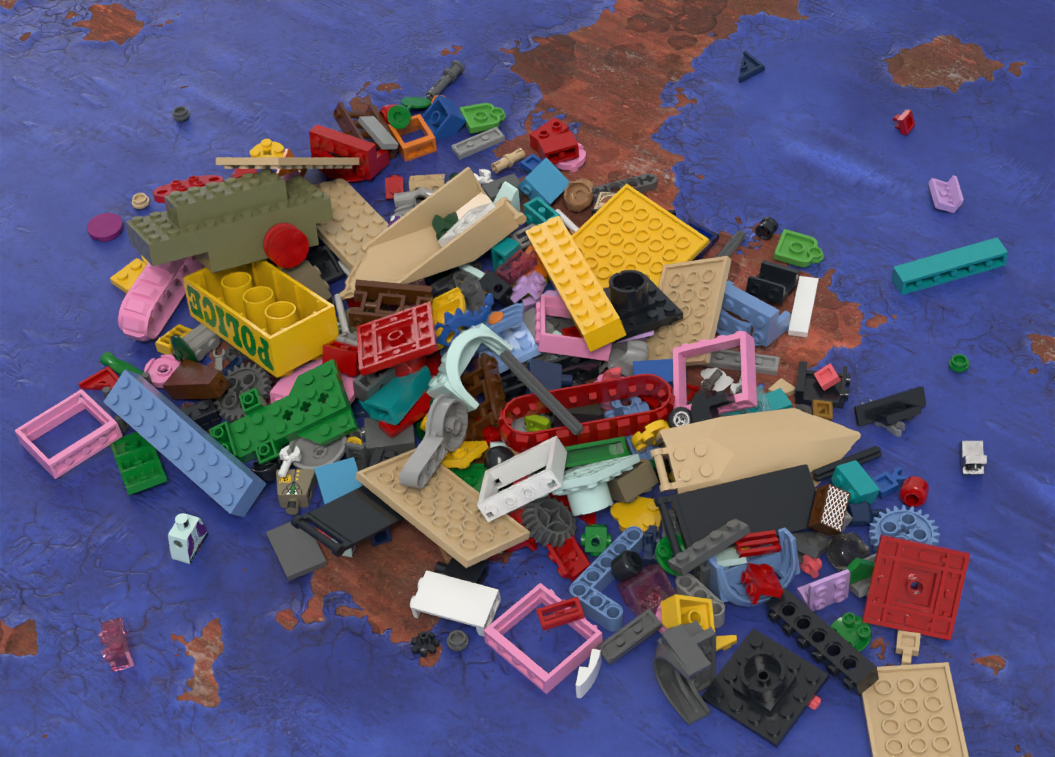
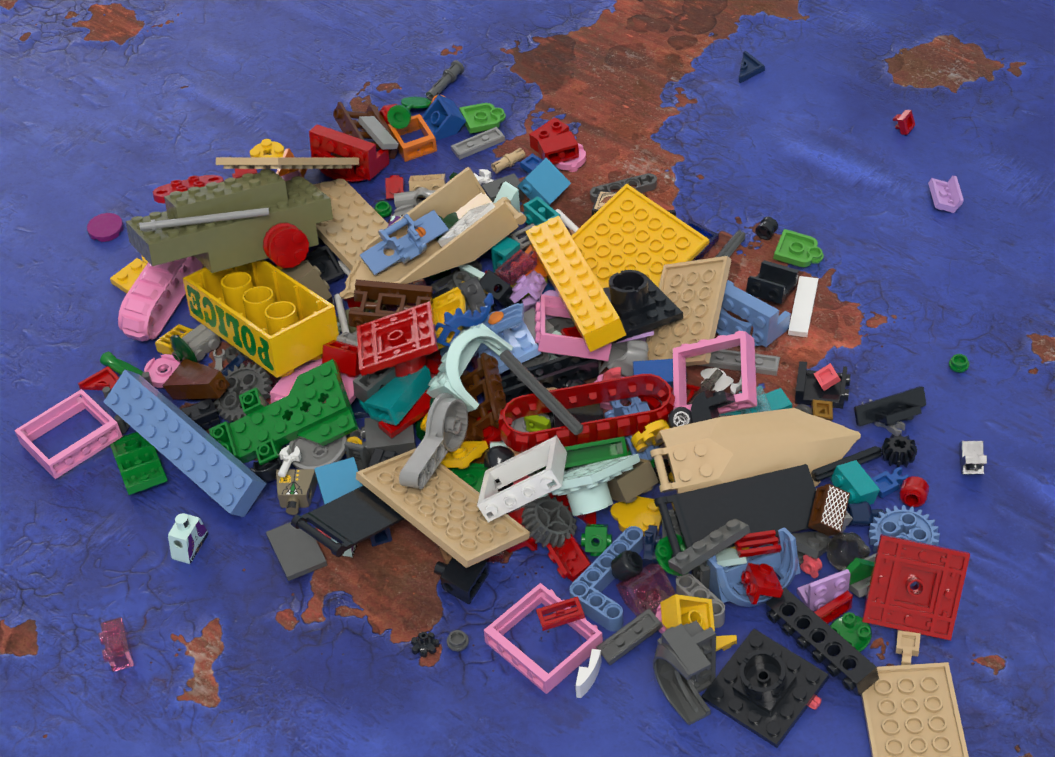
tan plate [132,193,150,209] -> none
dark grey plate [172,106,190,122] -> none
white panel [410,570,501,636] -> none
dark blue torso [526,359,572,395] -> none
medium nougat hair [563,178,594,213] -> none
tan tile [768,378,796,397] -> none
teal brick [892,237,1008,295] -> none
none -> light grey bar [139,208,269,231]
none -> medium blue piece [360,210,449,276]
none -> green plate [374,201,392,217]
none -> red tile [814,590,853,624]
none -> black gear [881,433,917,467]

